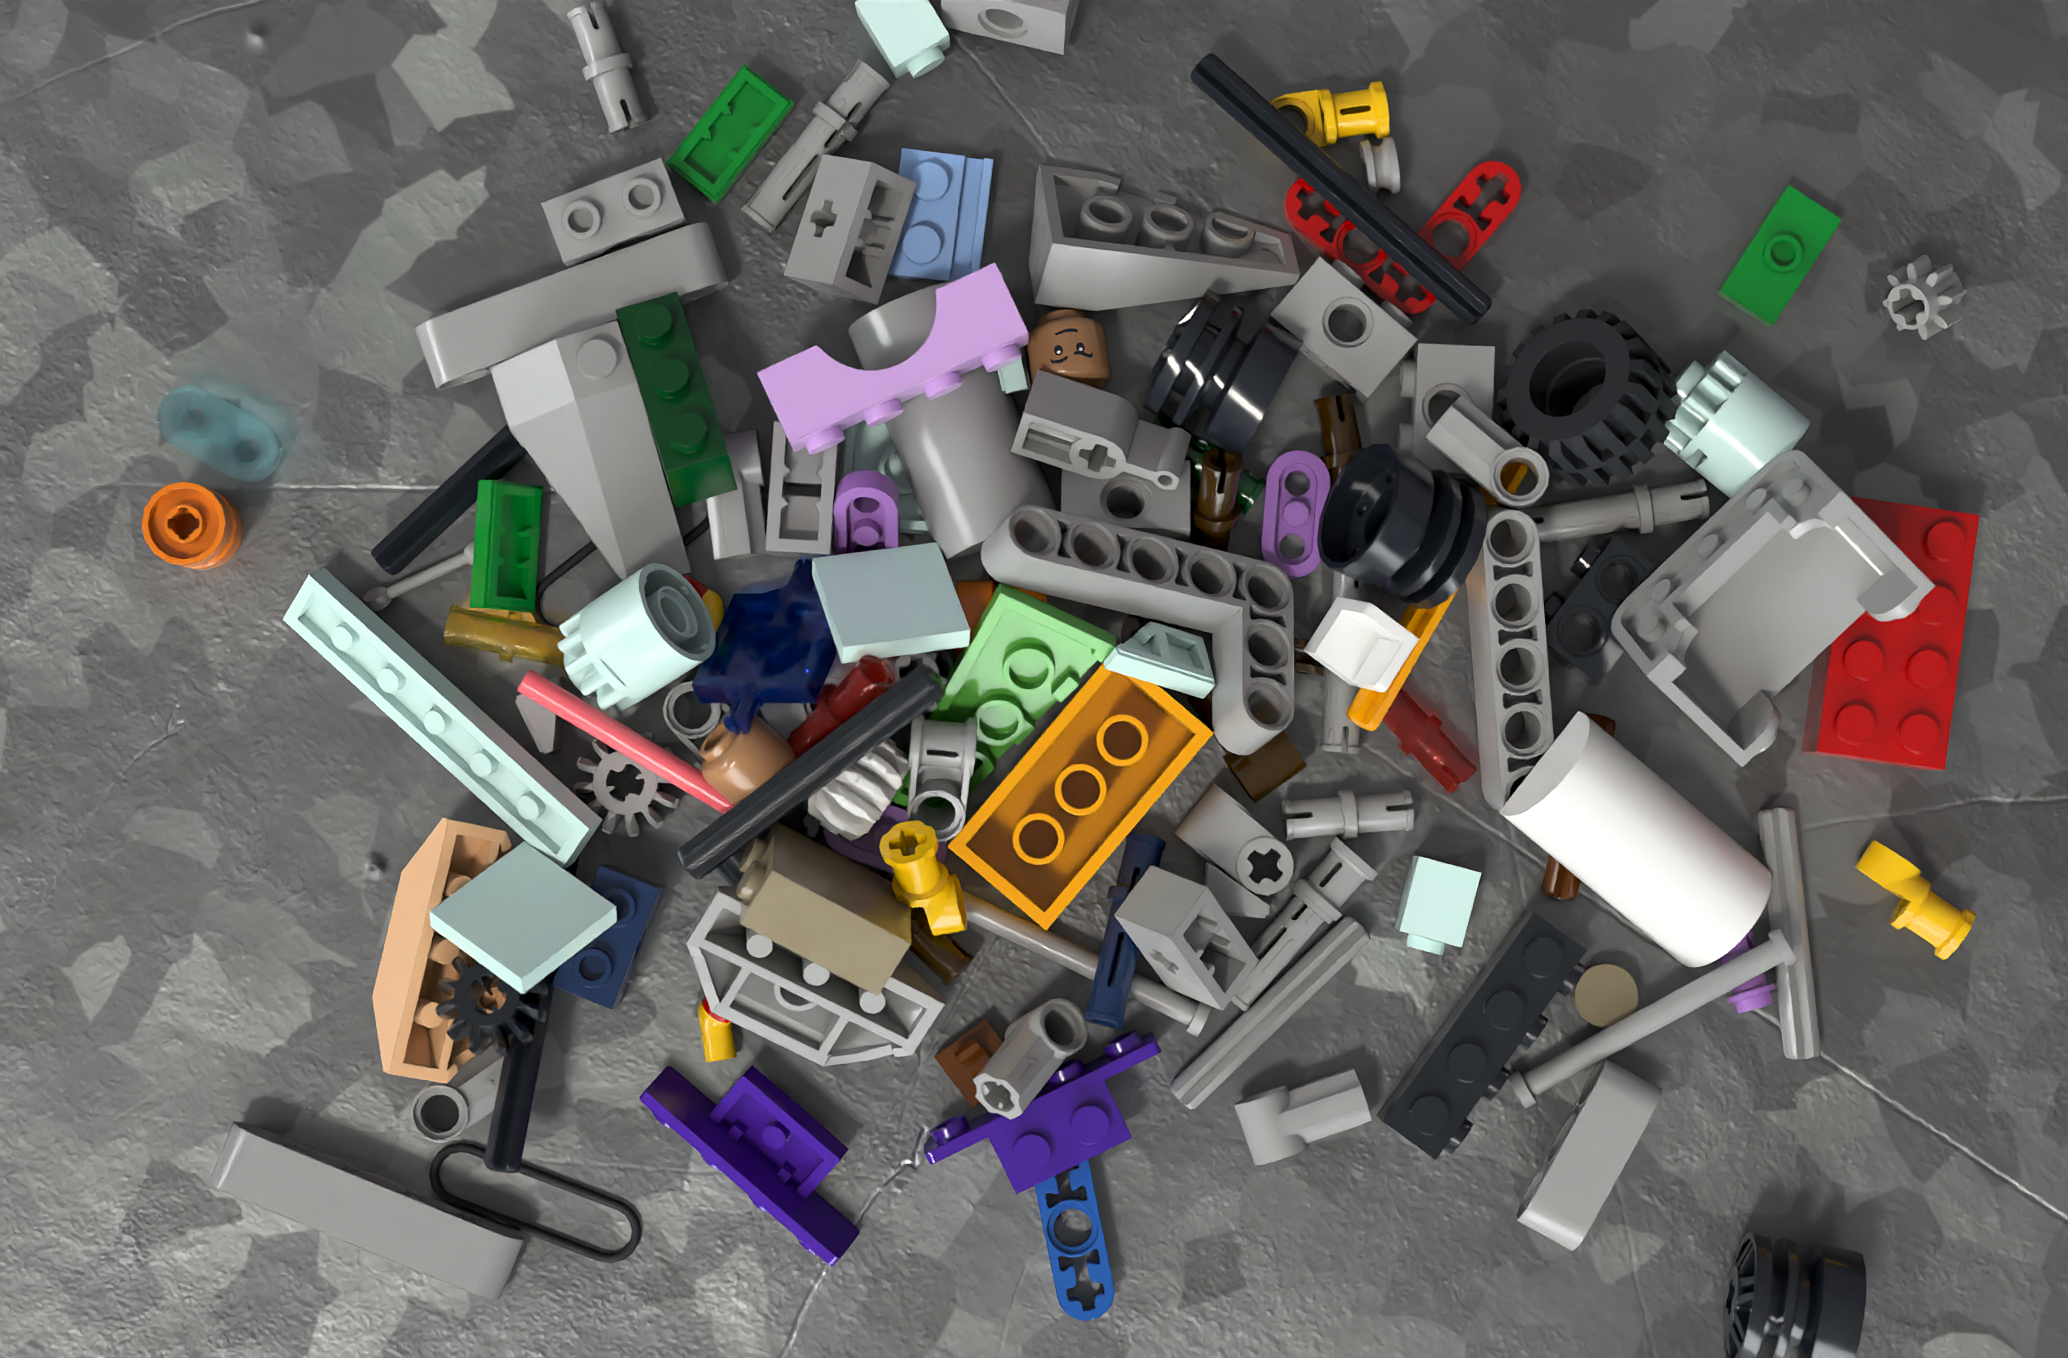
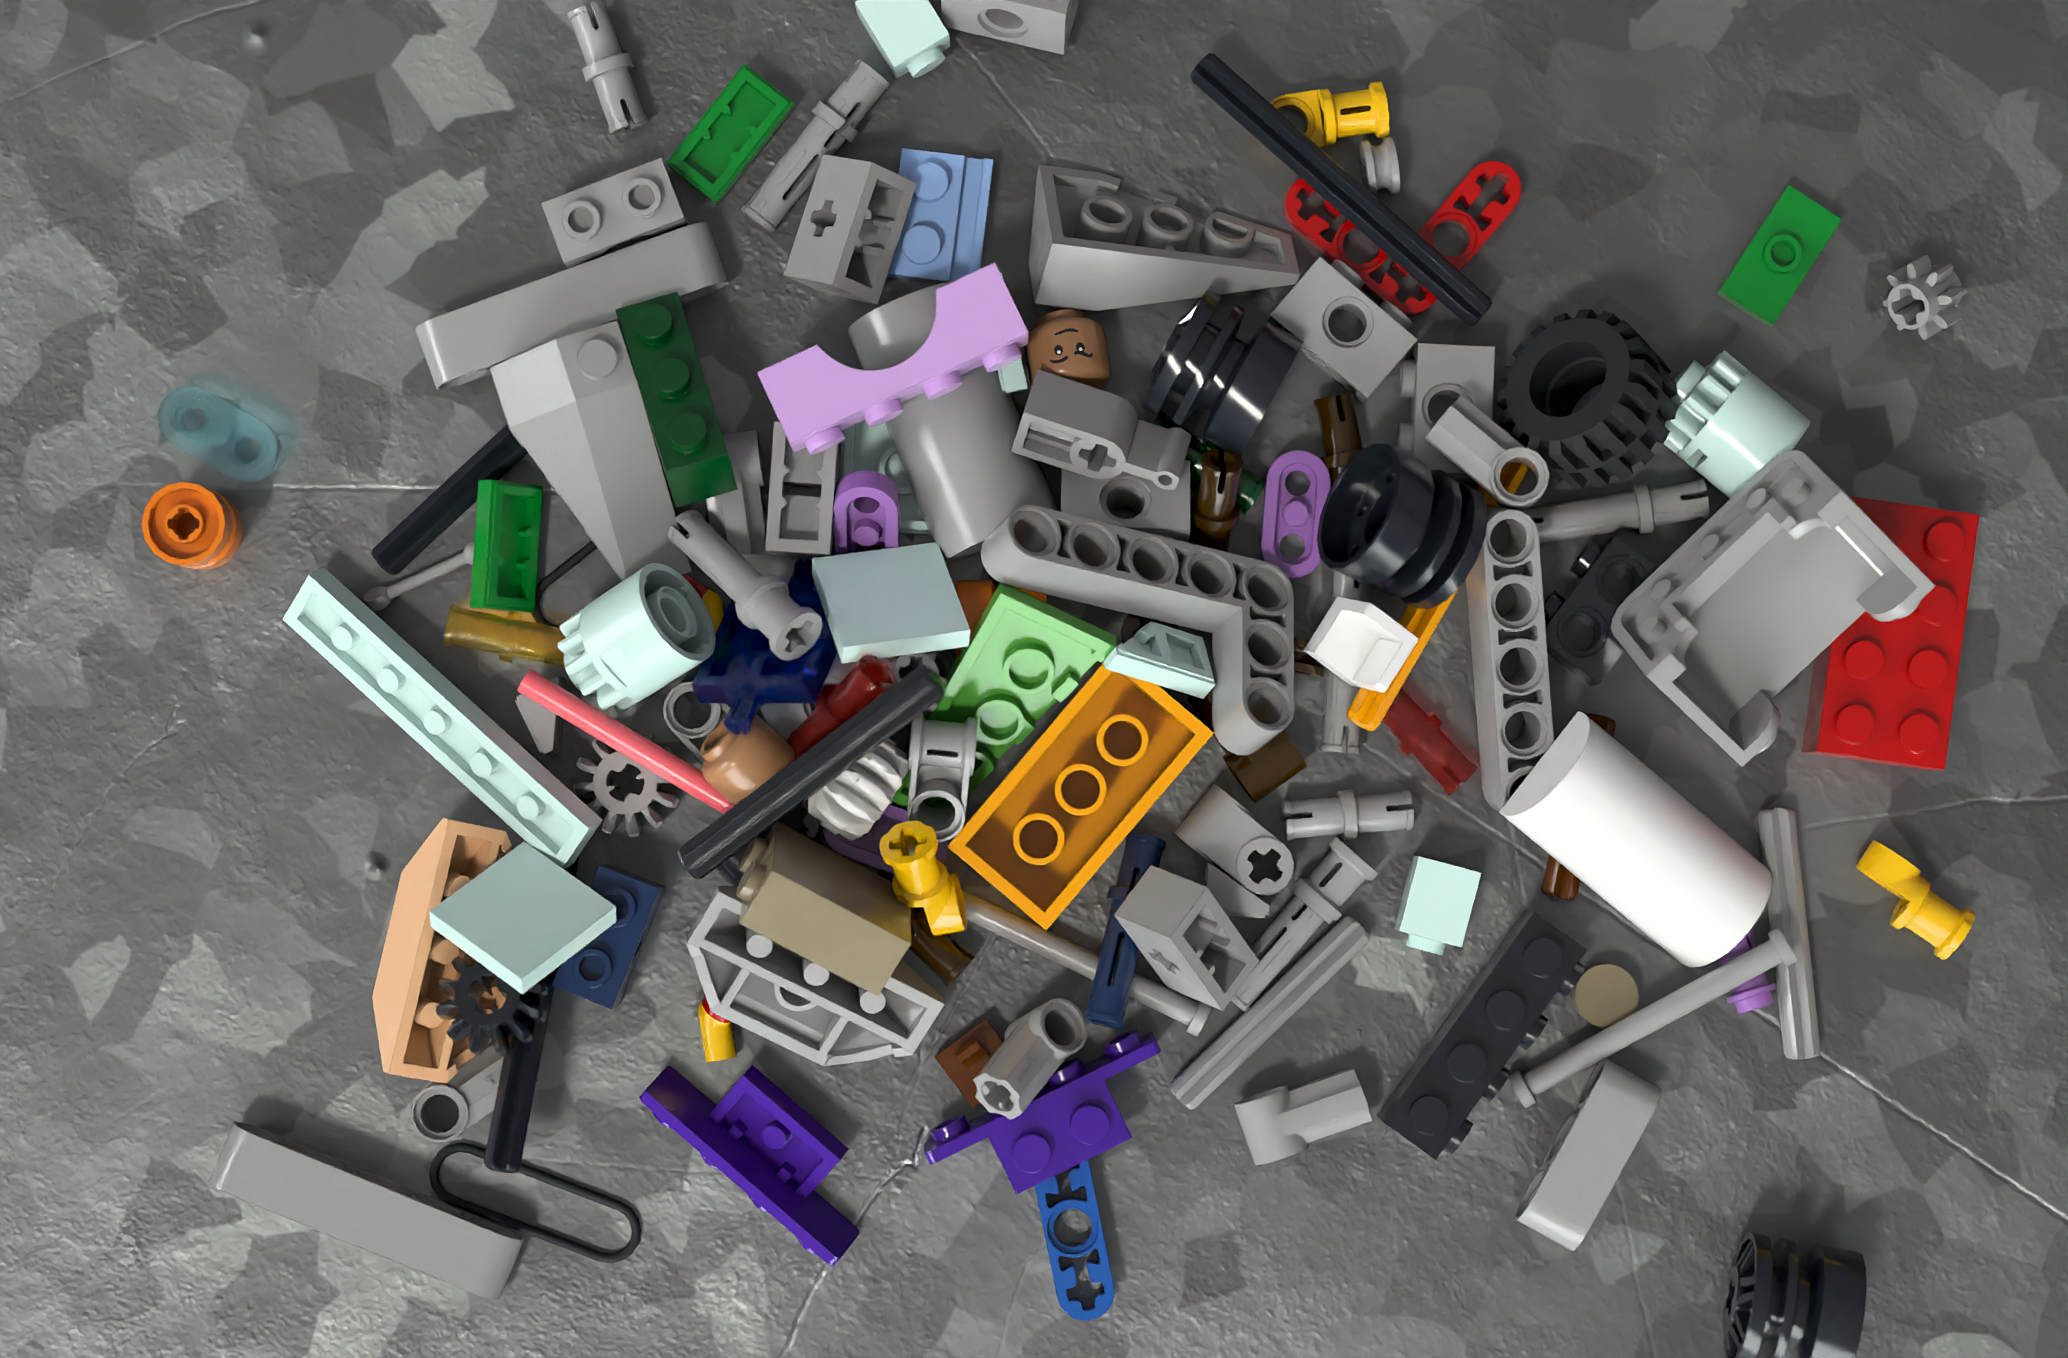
none -> light grey pin [668,510,823,661]

